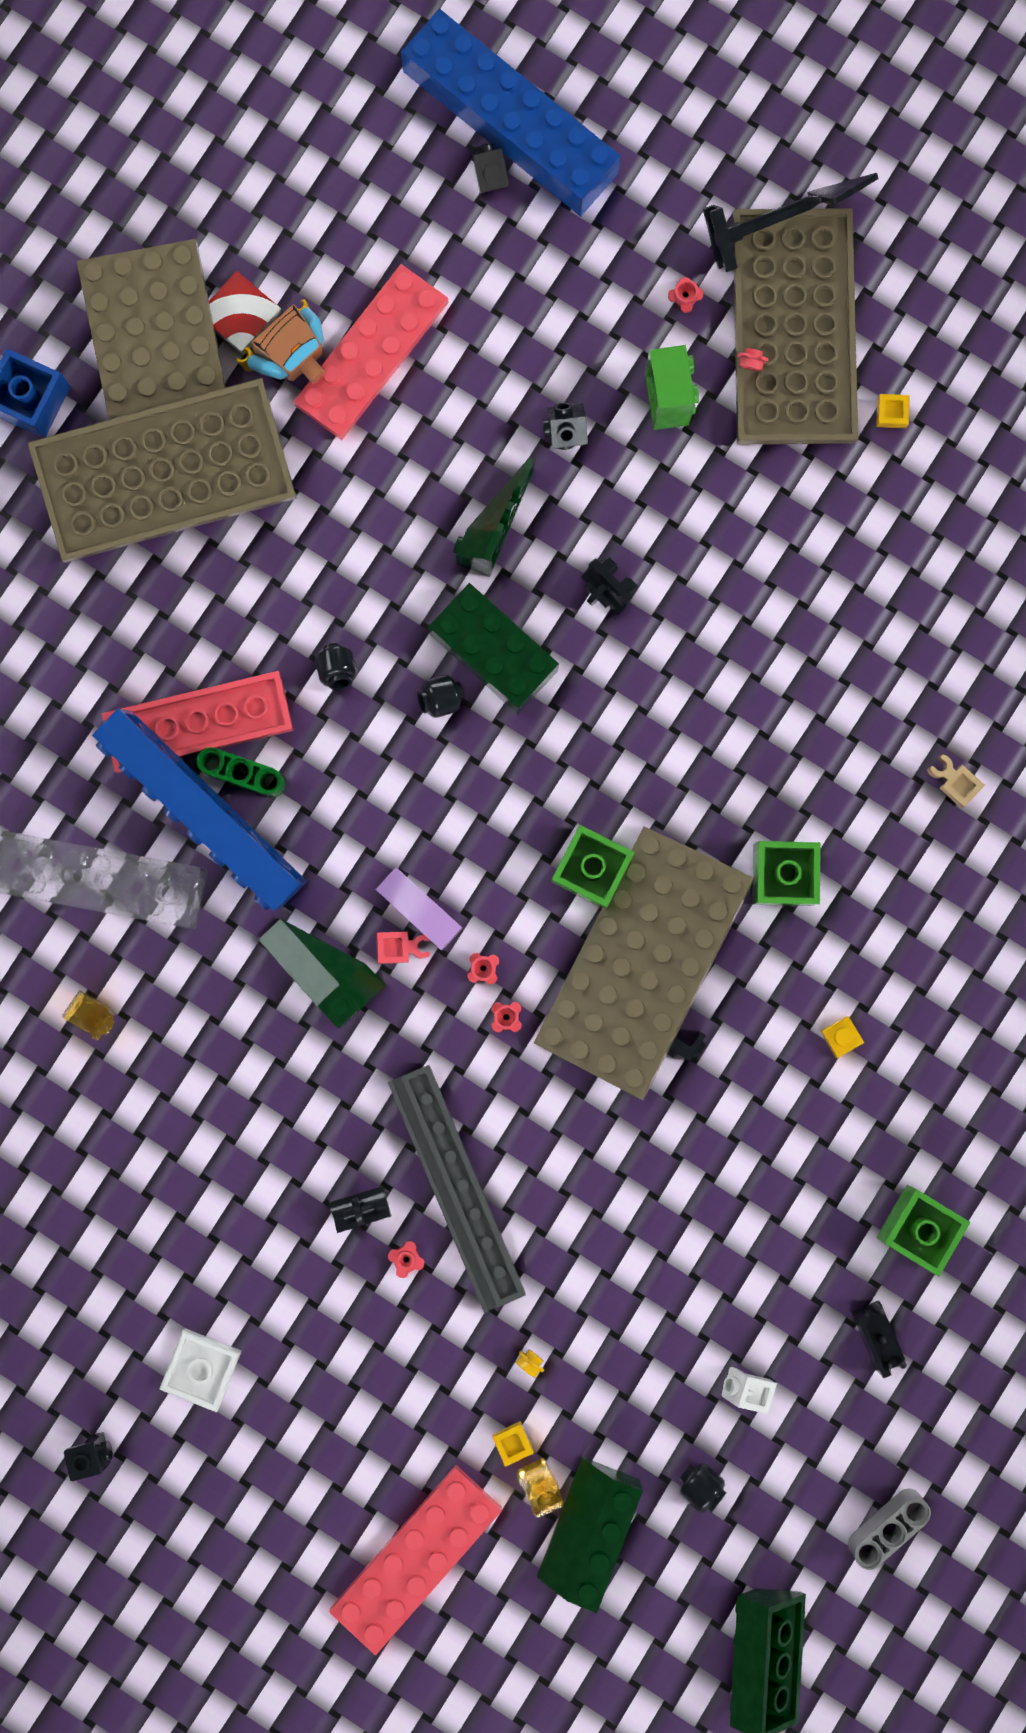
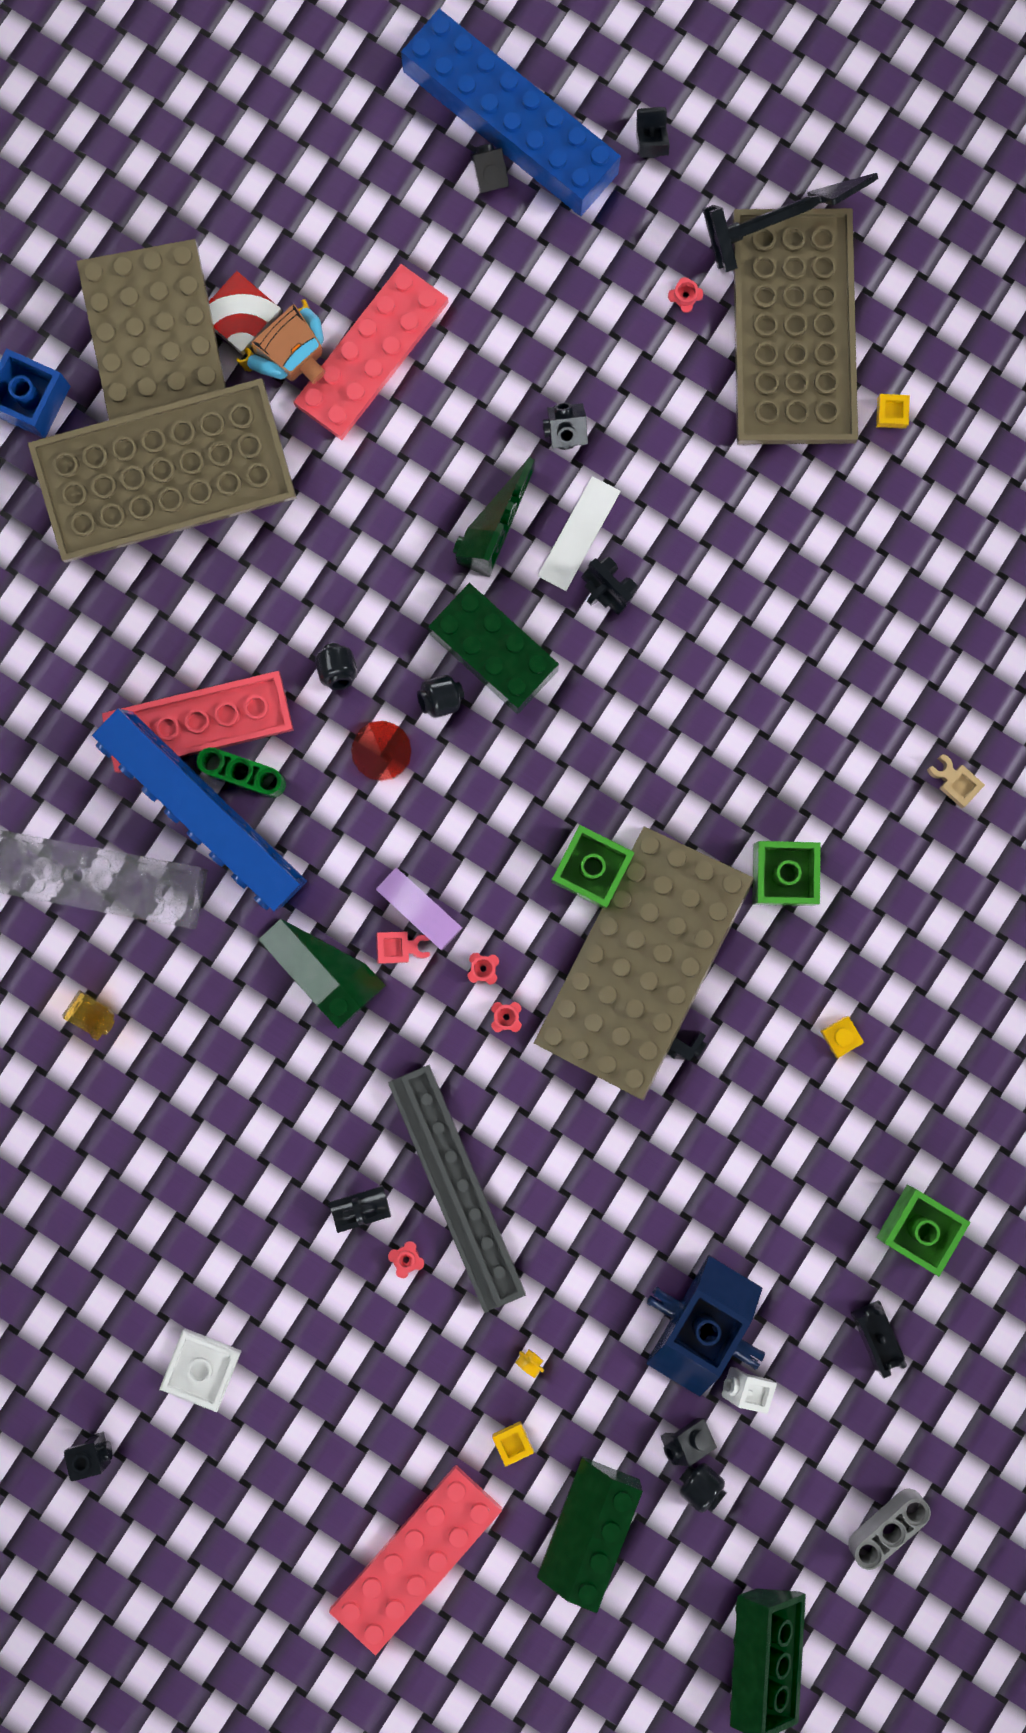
clear yellow bracket [516,1458,564,1518] -> none
bright green brick [645,345,699,430] -> none
coral plate [737,348,769,371] -> none
none -> clear red tile [351,721,412,782]
none -> white sticker [538,476,621,591]
none -> black bracket [636,107,670,158]
none -> dark blue slope [646,1255,765,1397]
none -> black bracket [661,1418,717,1466]

